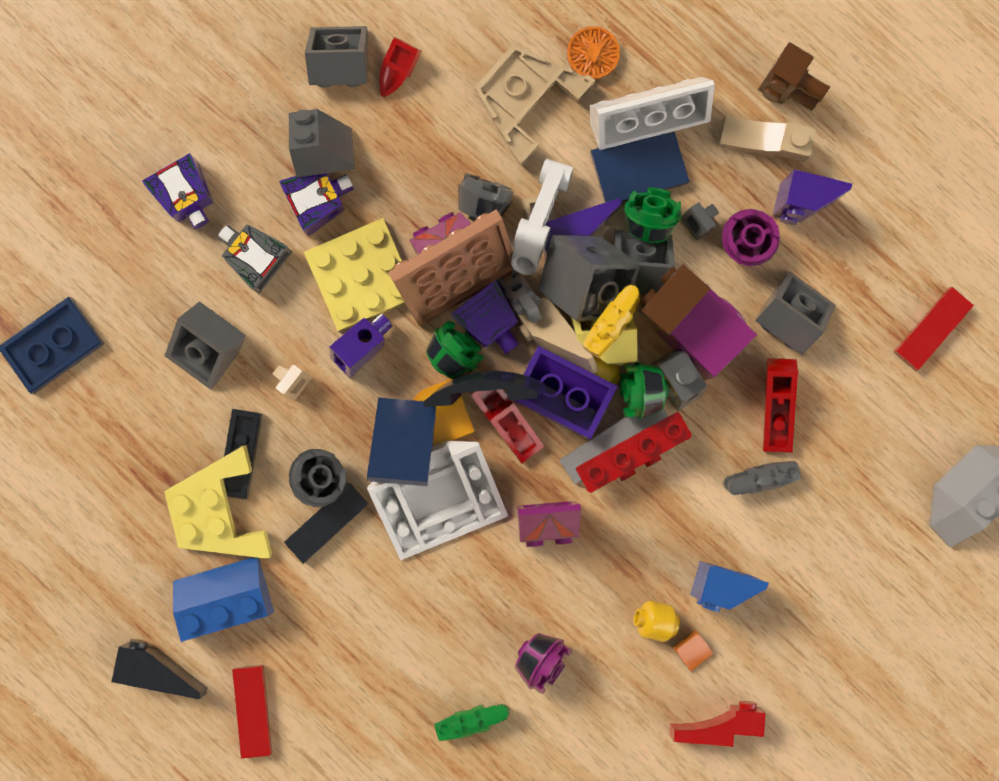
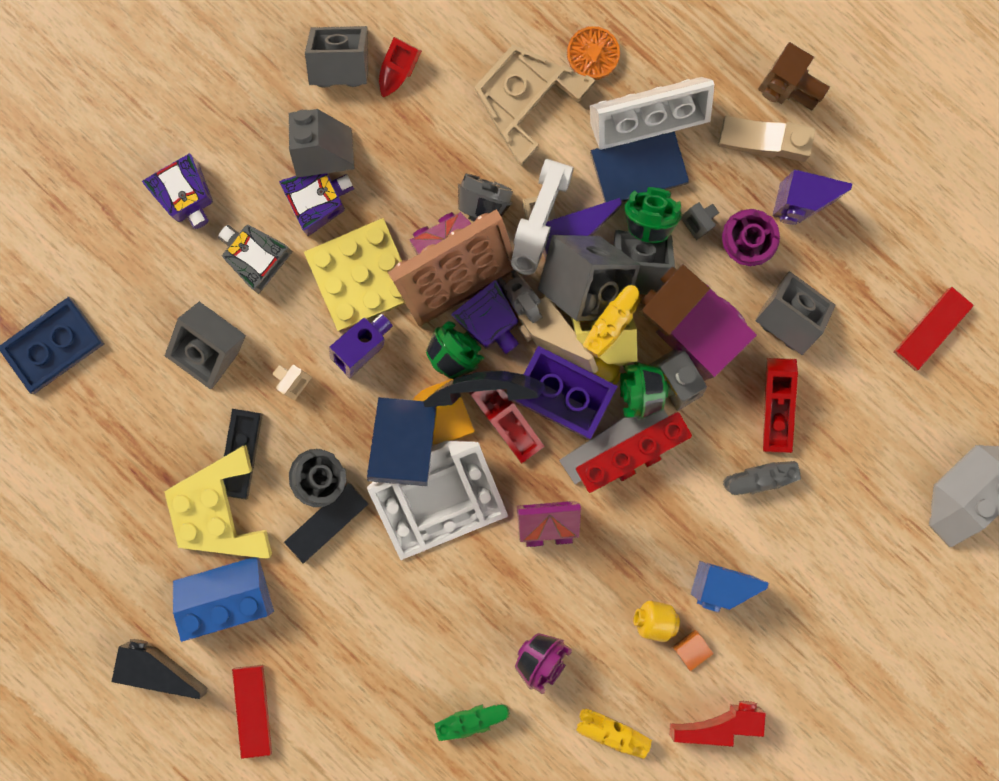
none -> yellow hinge [576,708,652,759]

